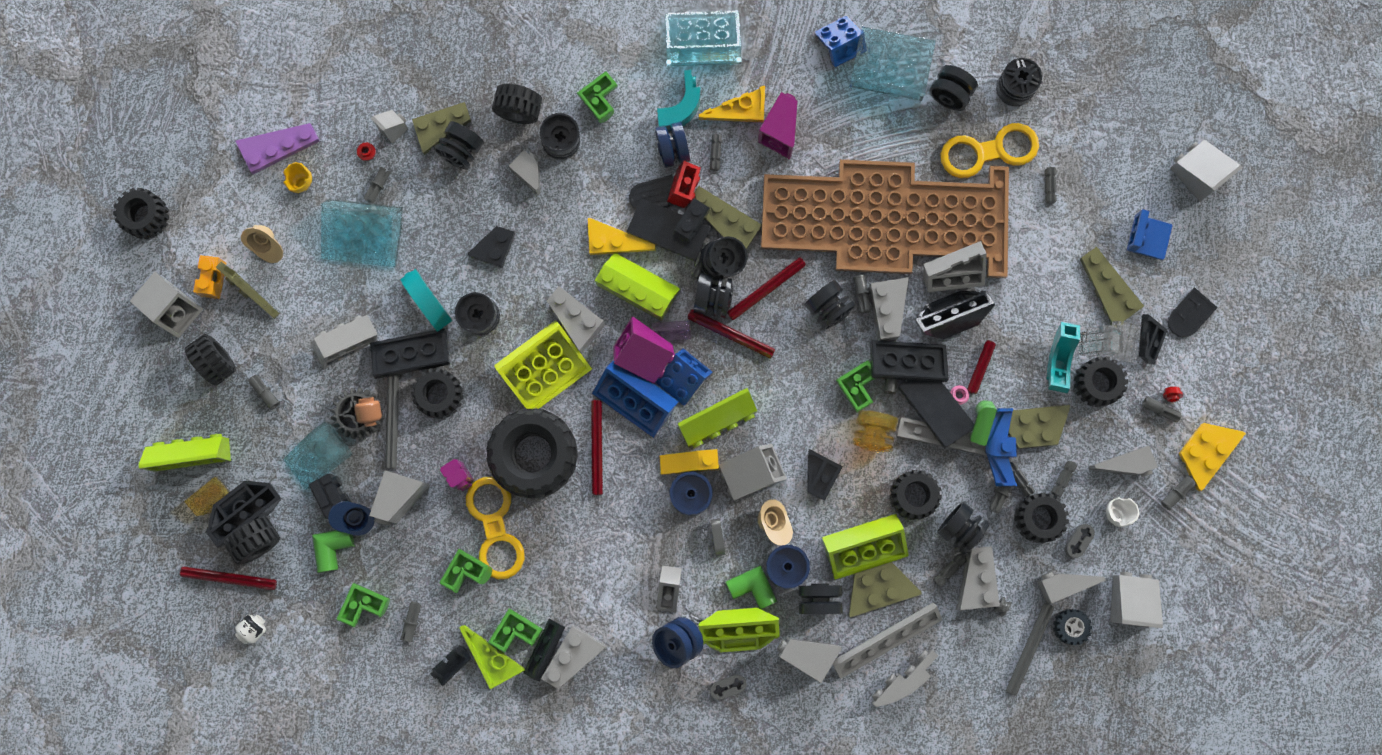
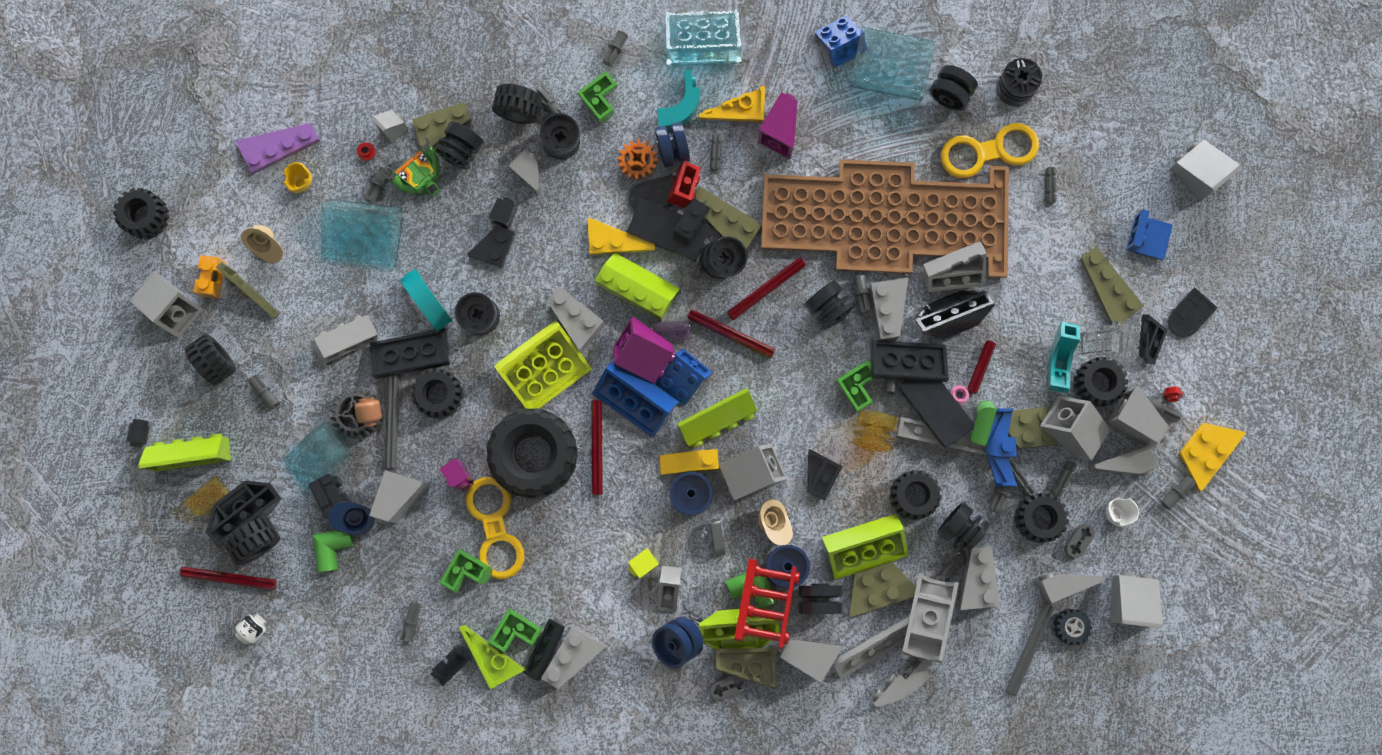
bright green brick [336,583,390,627] -> none
black wheel [693,273,733,318] -> none
dark grey bush [993,597,1012,617] -> none
none -> black brick [126,419,150,448]
none -> torso [381,137,441,197]
none -> black brick [489,197,517,229]
none -> dark grey axle [535,88,563,115]
none -> dark grey axle [603,30,628,67]
none -> orange gear [617,139,658,181]
none -> neon yellow brick [628,548,659,578]
none -> olive wing [715,648,777,689]
none -> red fence [734,558,800,649]
none -> light grey piece [902,574,959,664]
none -> light grey slope [1040,396,1110,461]
none -> light grey slope [1106,386,1169,447]

